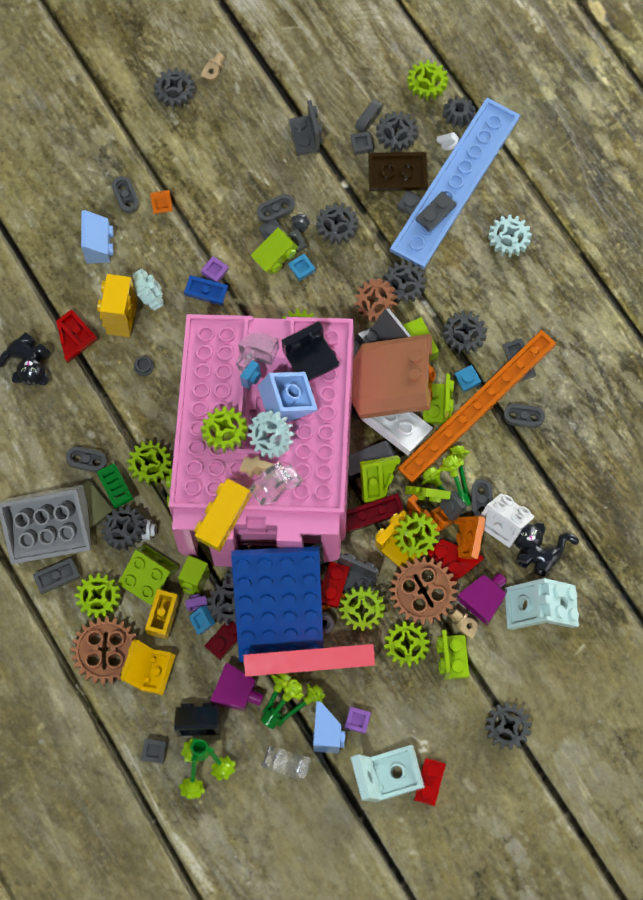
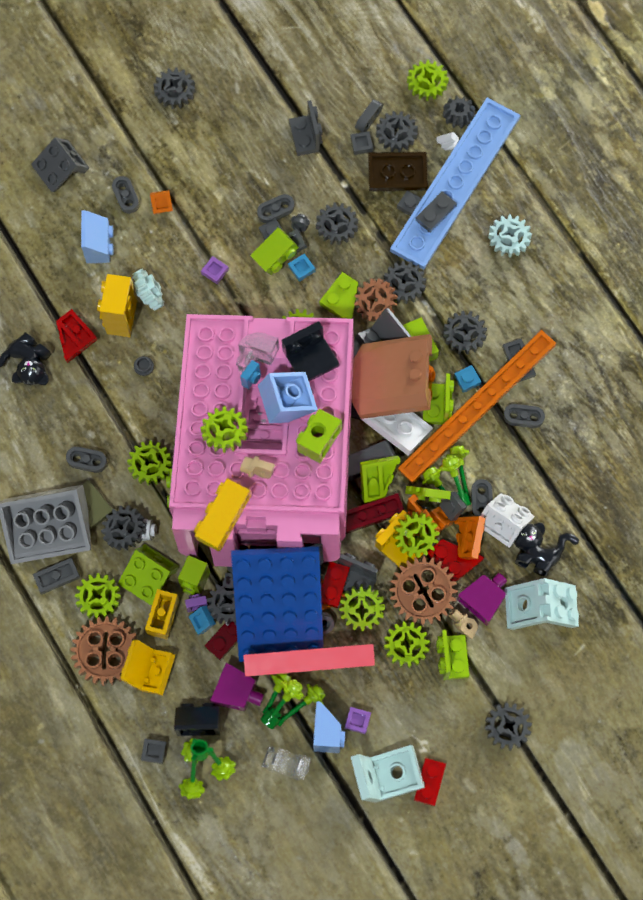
green slope [97,463,134,508] -> none
blue plate [184,275,228,306] -> none
tan piece [201,52,225,81] -> none
light aqua gear [247,410,294,459] -> none
clear brick [249,463,303,506] -> none
none -> dark grey bracket [31,137,89,192]
none -> lime brick [296,409,342,463]
none -> lime wing [319,272,358,319]

